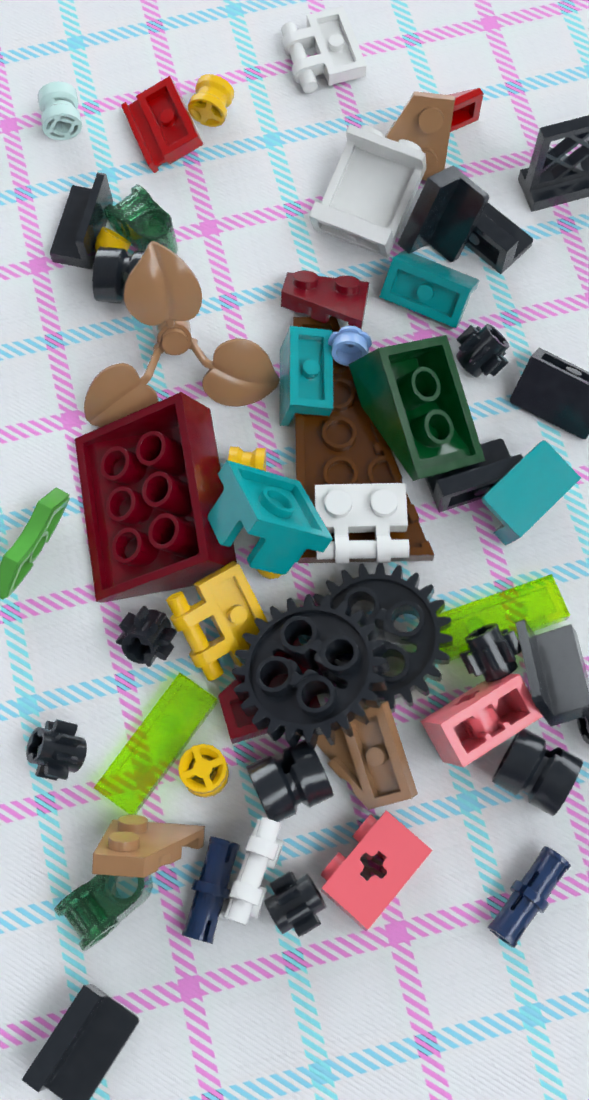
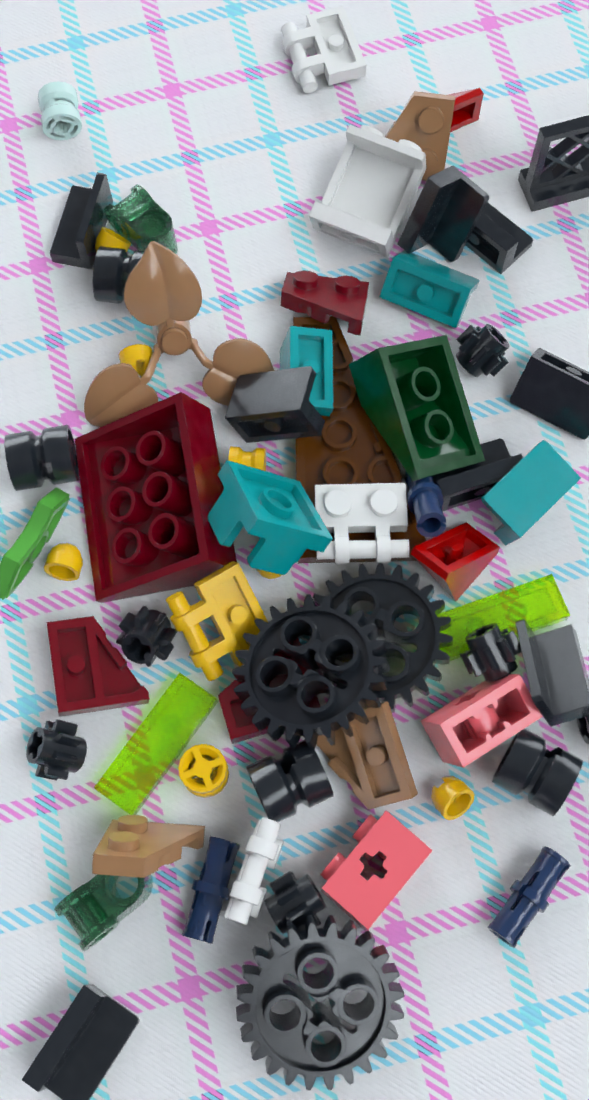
red plate [121,76,204,173] -> none
yellow wheel [188,74,235,127] -> none
light blue plate [328,326,372,366] -> none
none -> black wheel [4,425,79,491]
none -> yellow hinge [44,543,83,581]
none -> dark red wing [47,616,150,717]
none -> yellow hinge [119,344,153,377]
none -> black panel [225,366,325,443]
none -> black gear [236,915,405,1091]
none -> dark blue pin [405,471,446,538]
none -> red slope [411,522,500,601]
none -> yellow hinge [431,776,474,820]

